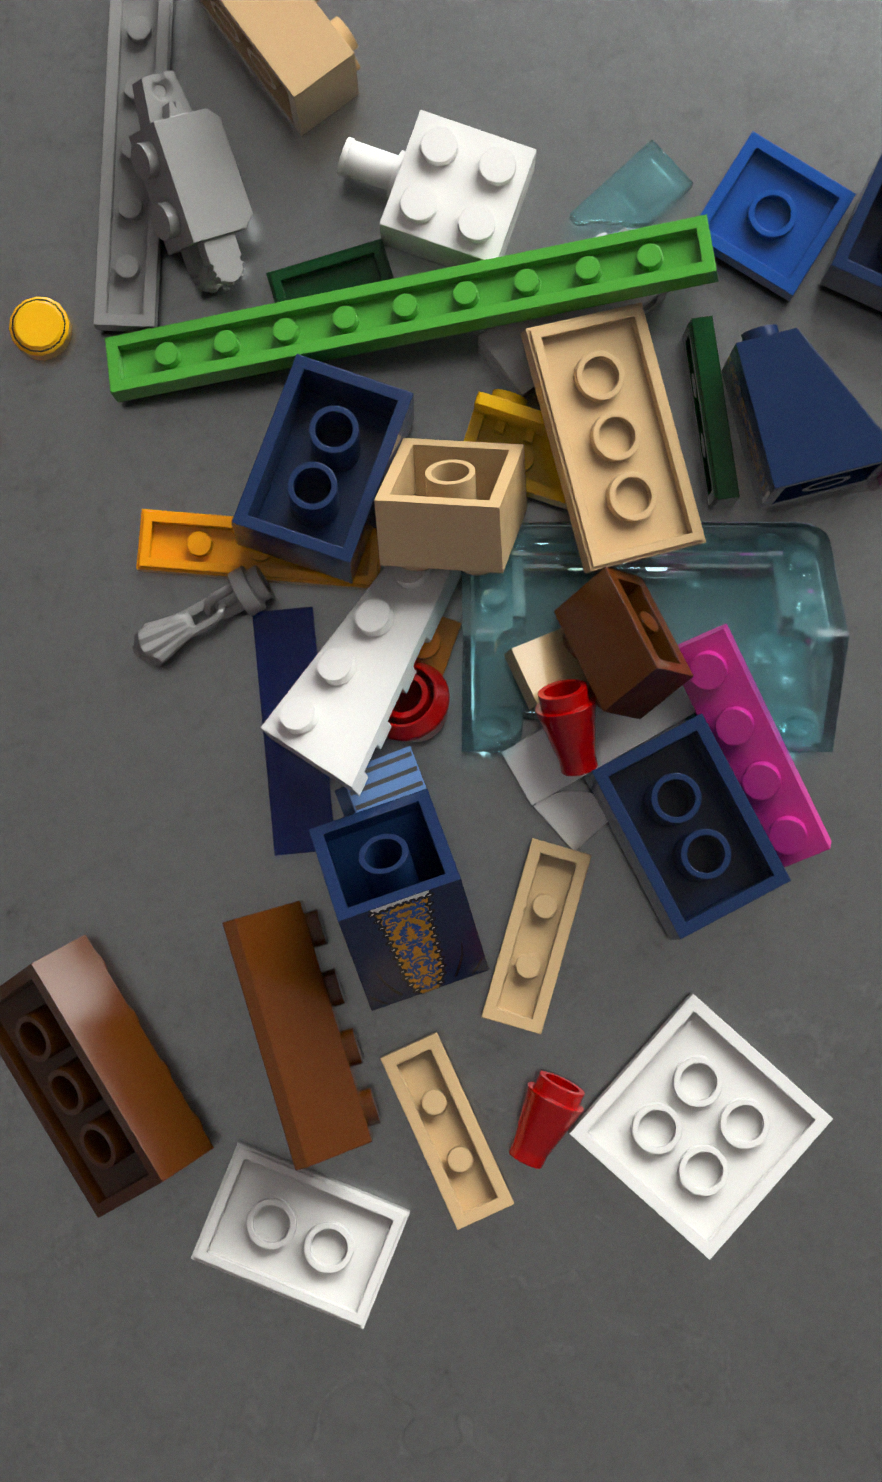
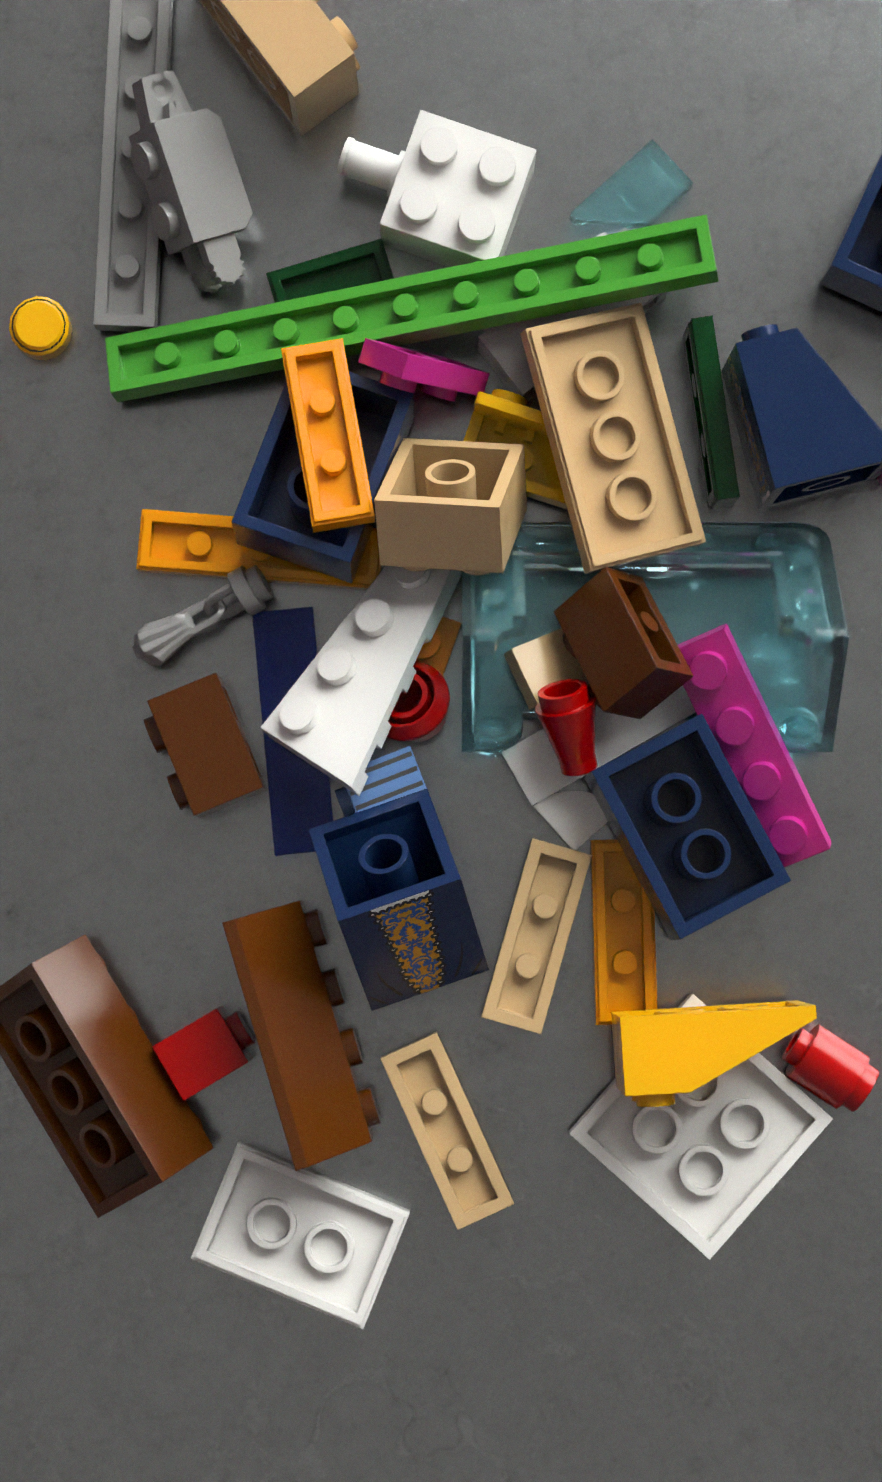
red cone [508,1071,585,1169] -> none
blue plate [700,131,856,302] -> none
none -> reddish brown brick [144,673,267,818]
none -> red brick [152,1005,256,1101]
none -> light orange tile [281,338,375,533]
none -> dark pink plate [358,338,490,402]
none -> light orange tile [590,839,657,1025]
none -> yellow slope [611,1000,817,1107]
none -> red brick [782,1024,879,1112]

